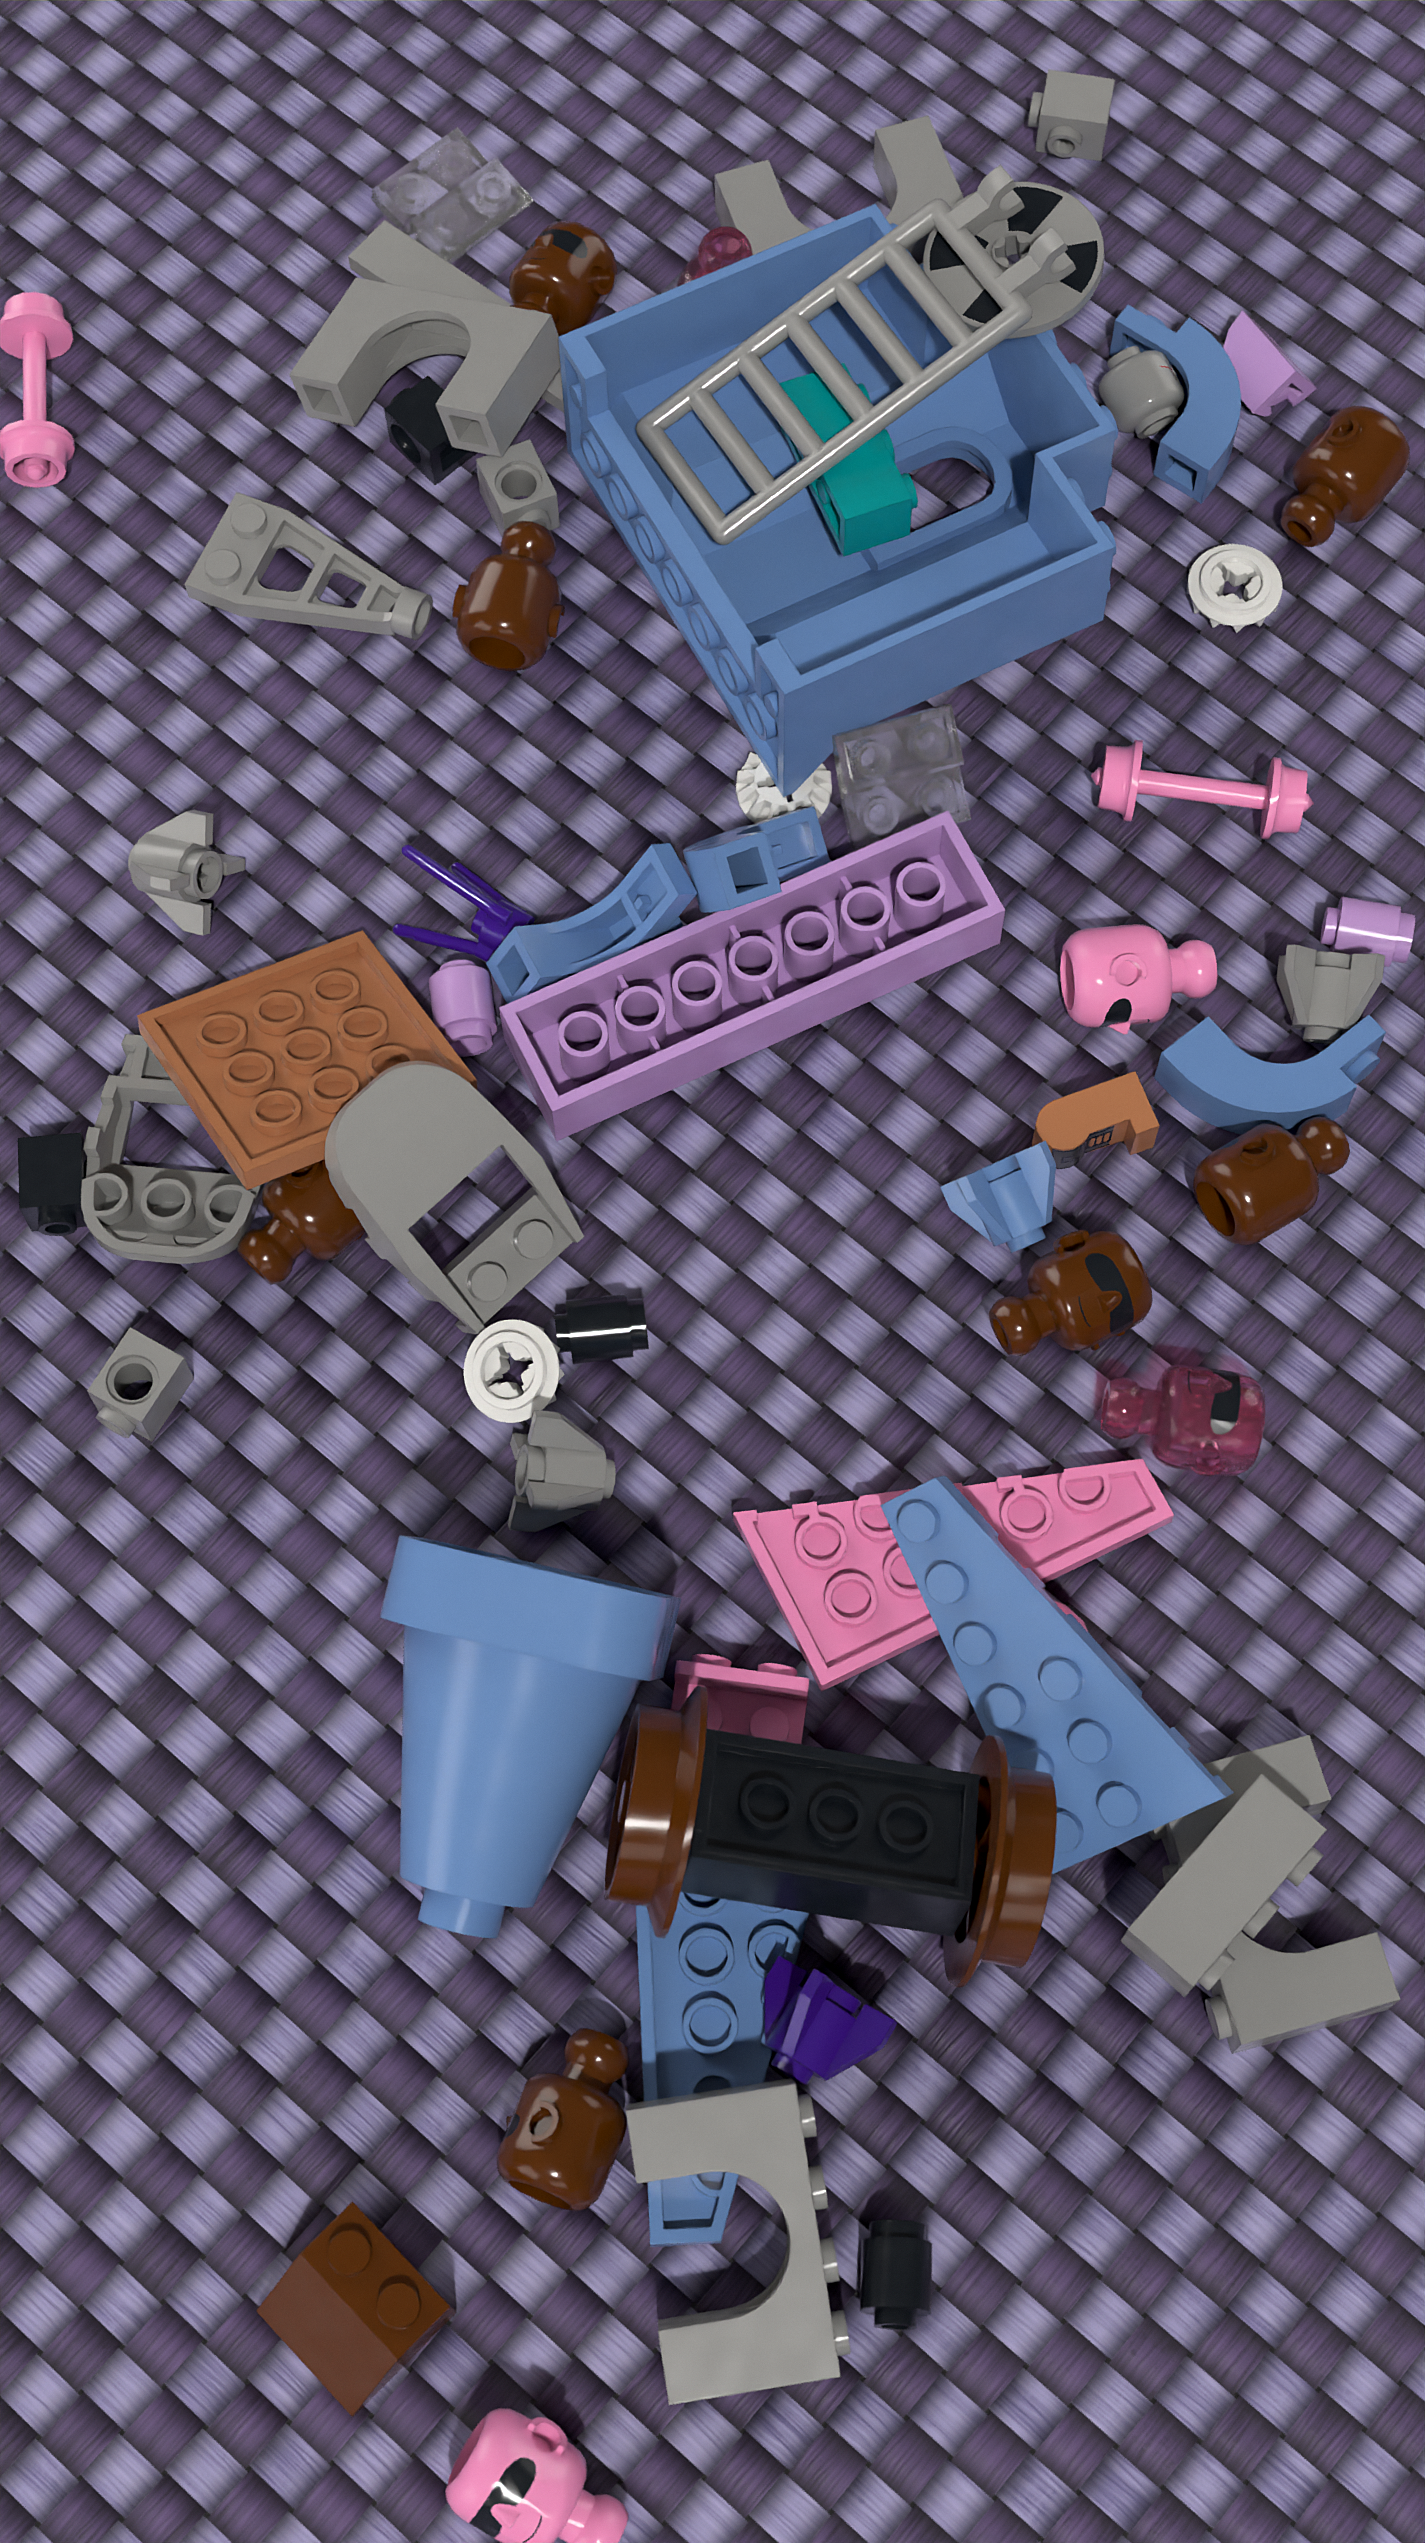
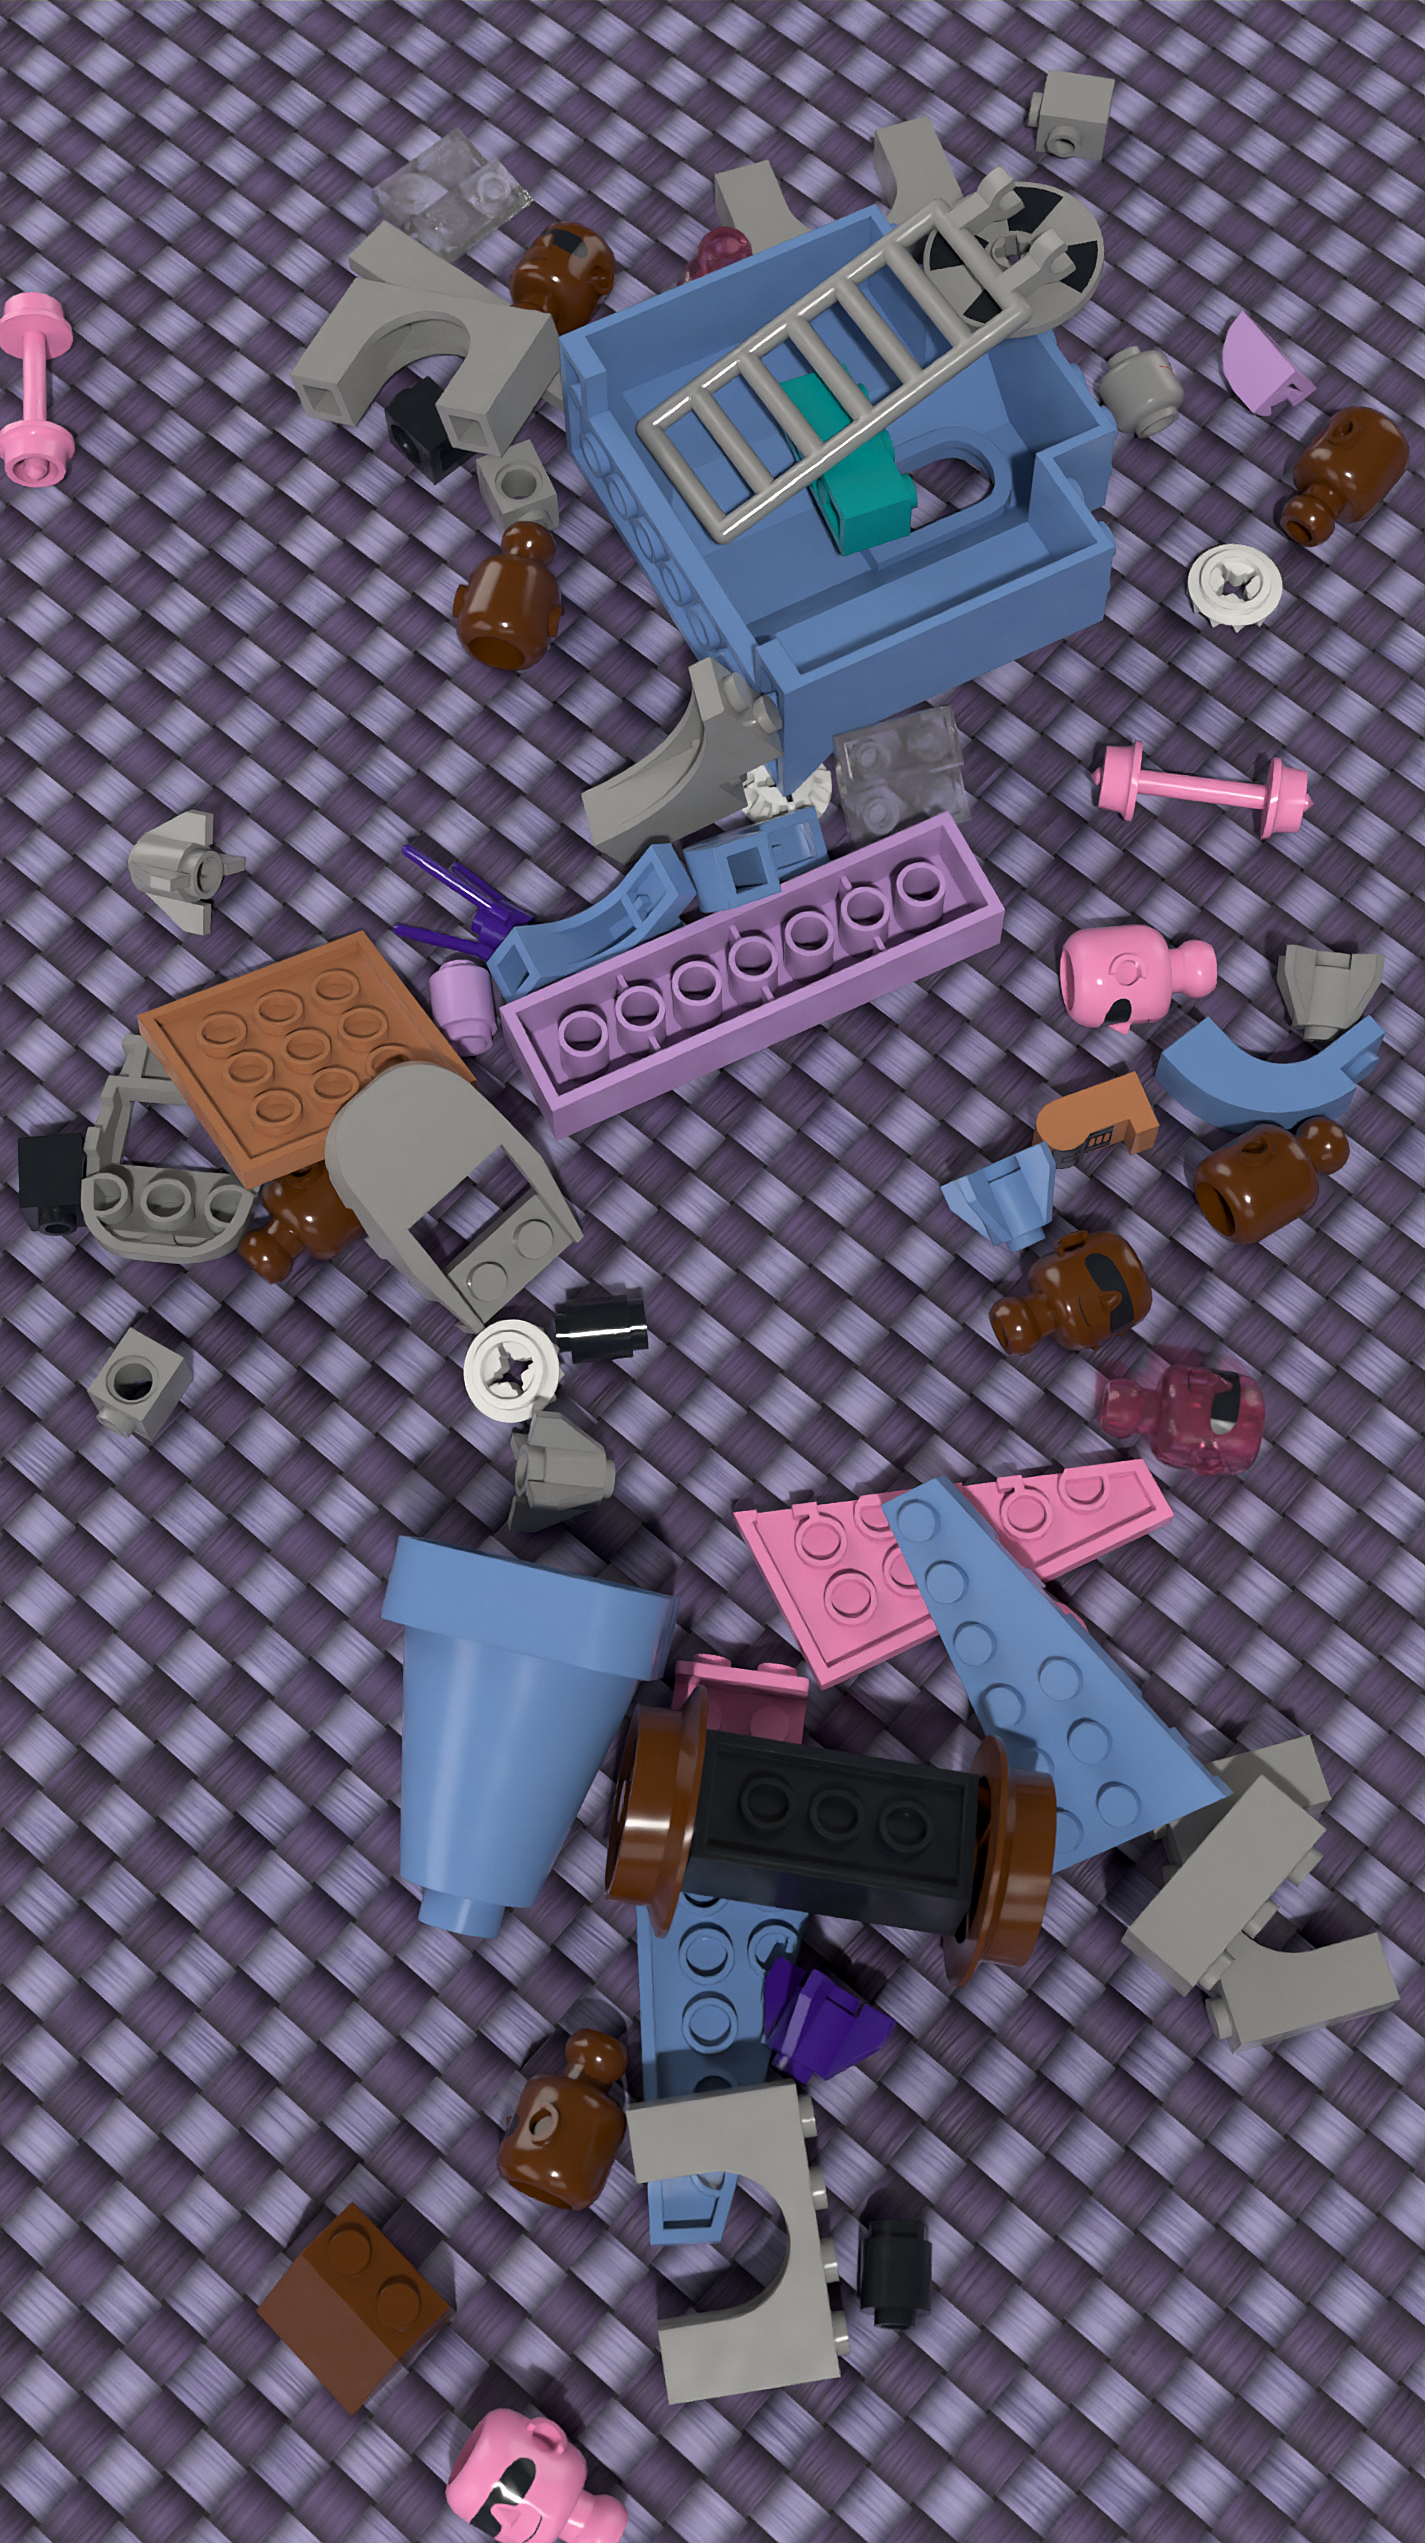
light grey plate [185,492,433,640] -> none
medium blue arch [1109,305,1241,504] -> none
lavender brick [1320,897,1415,967] -> none
none -> light grey arch [581,656,784,865]

